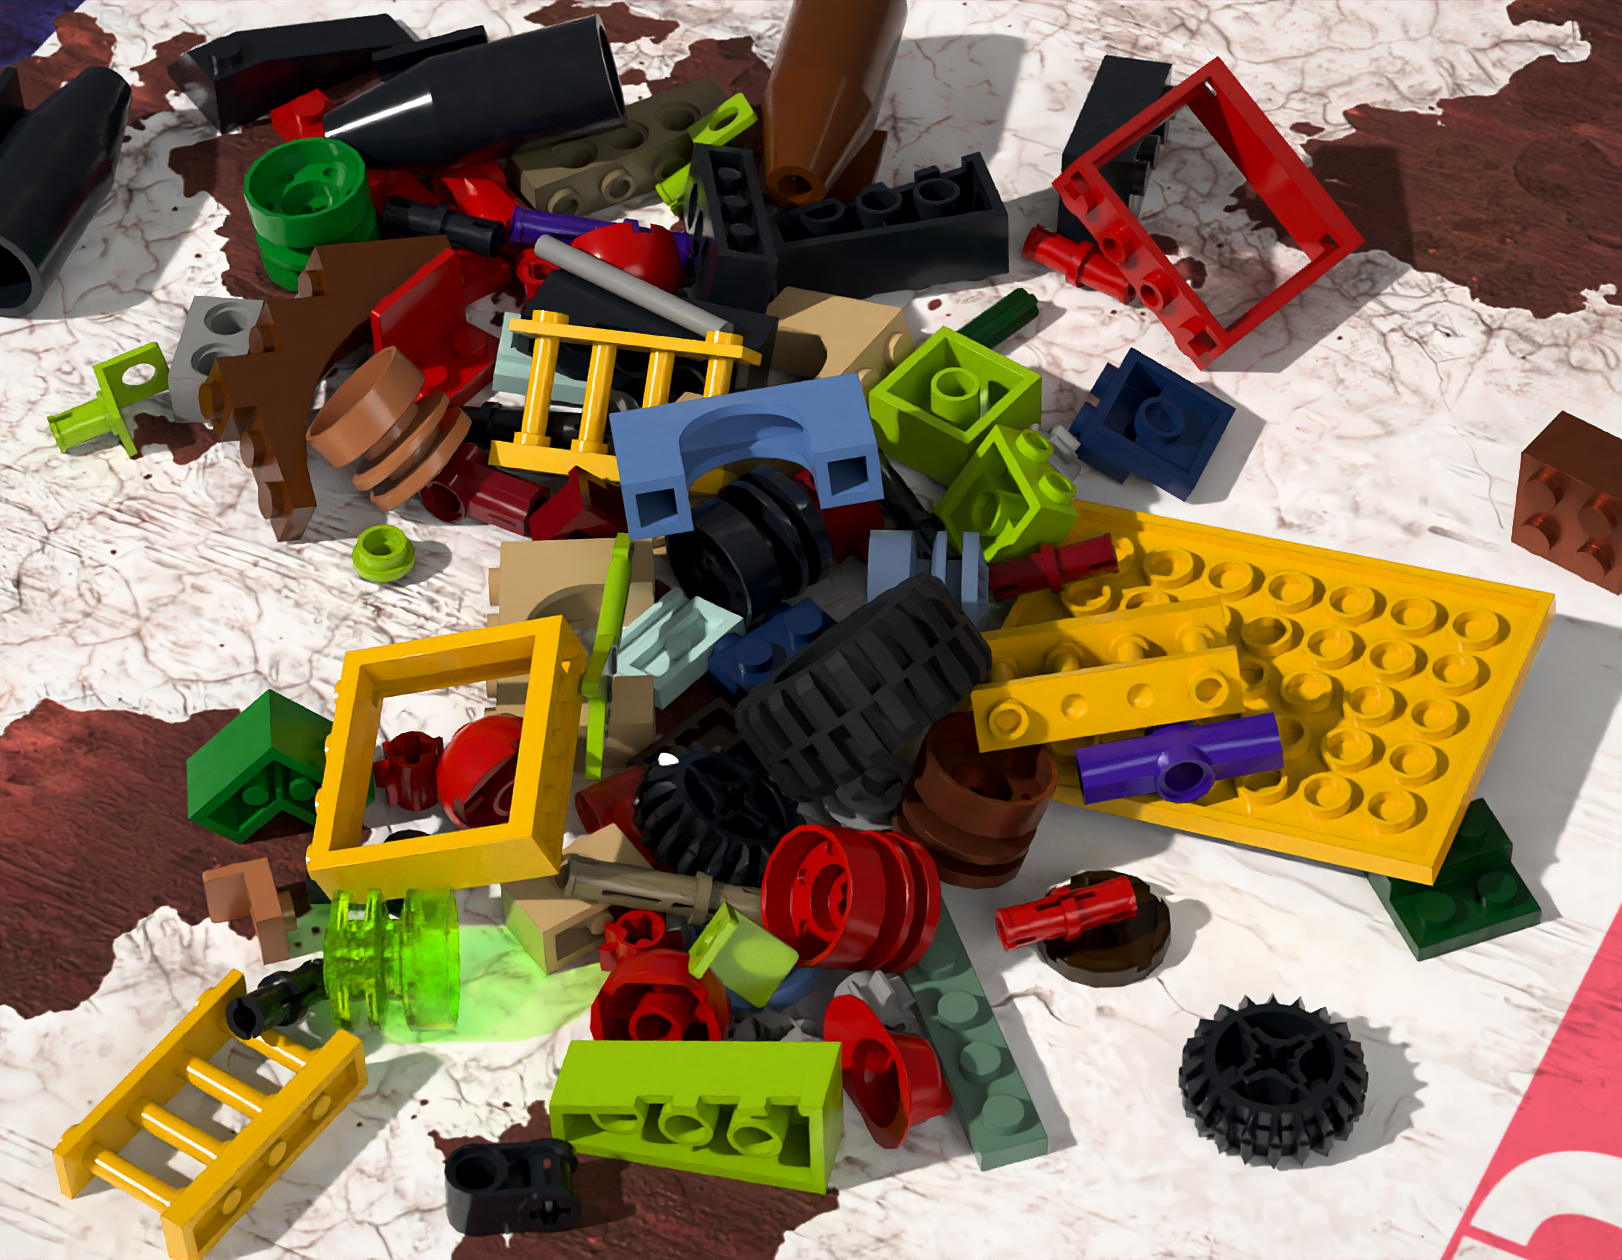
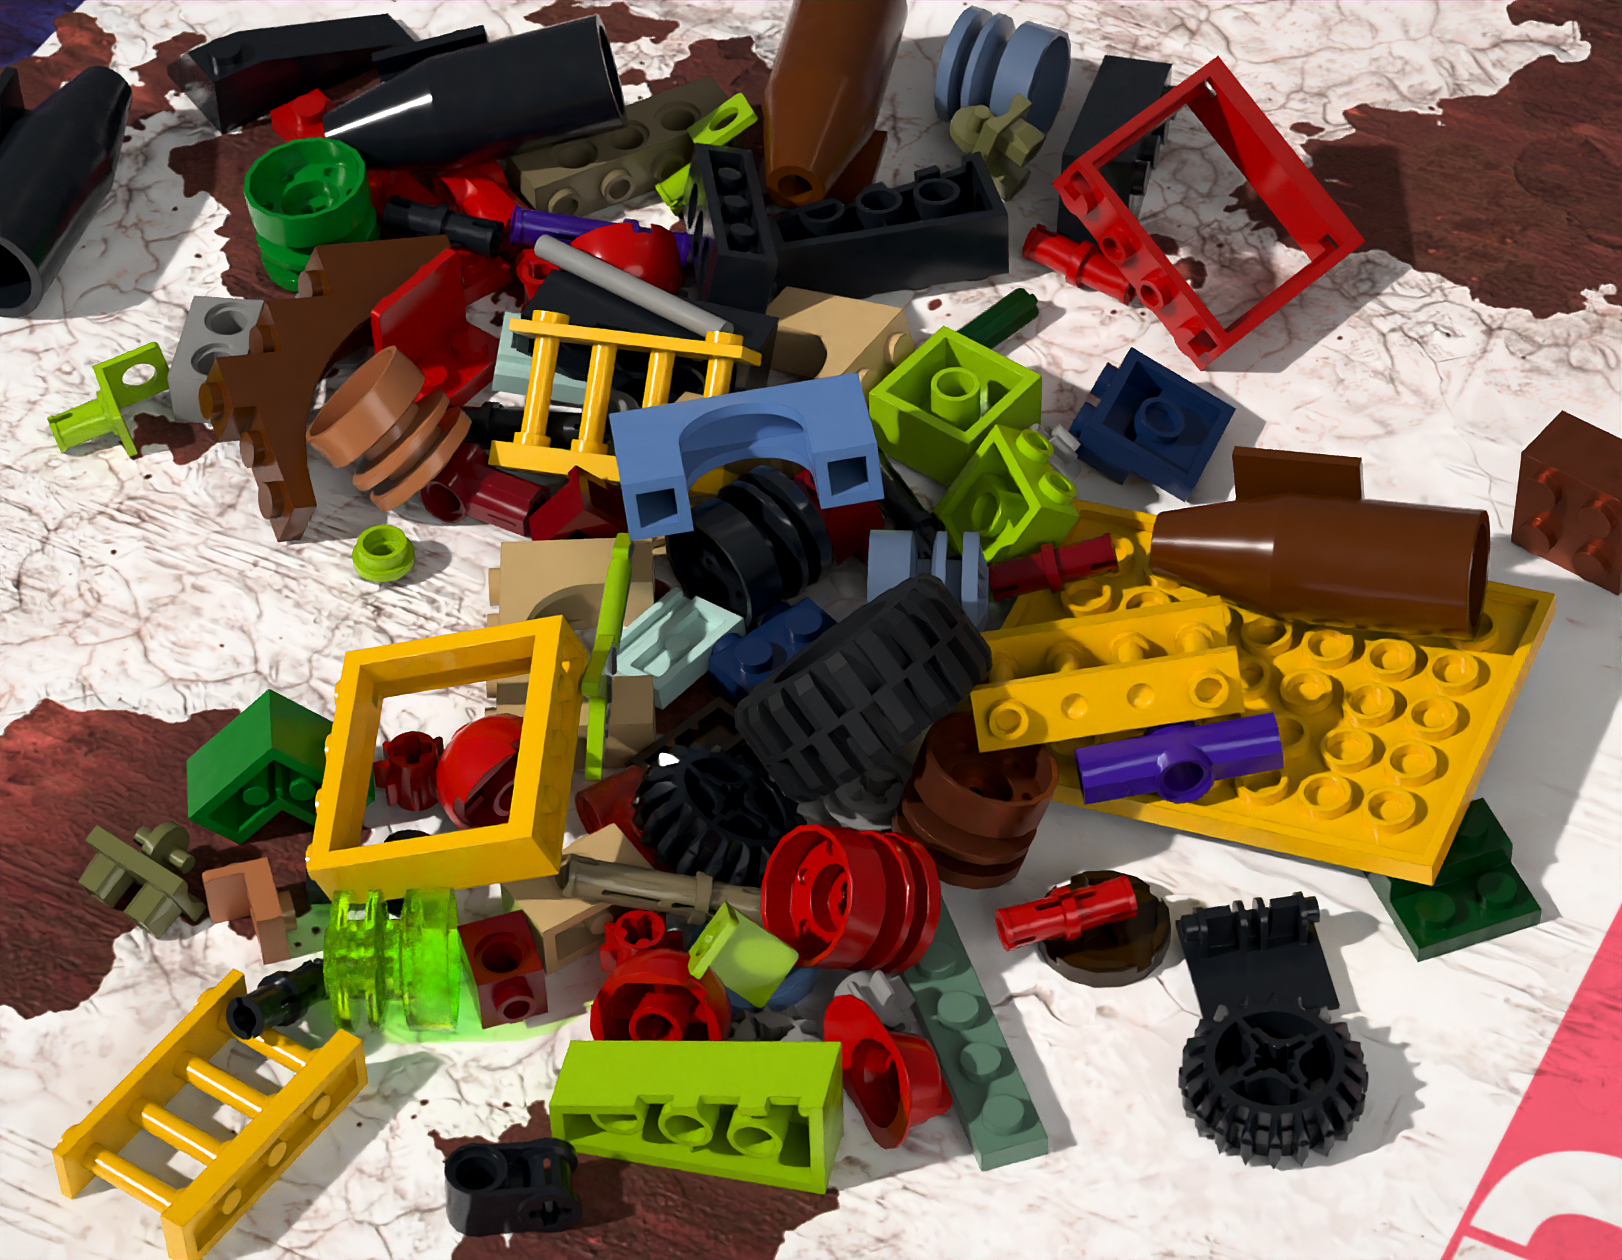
none -> olive hips [77,821,207,939]
none -> dark red brick [456,909,548,1029]
none -> sand blue wheel [934,5,1071,135]
none -> olive hips [949,93,1047,202]
none -> reddish brown piece [1150,446,1490,641]
none -> black hinge [1175,891,1340,1020]

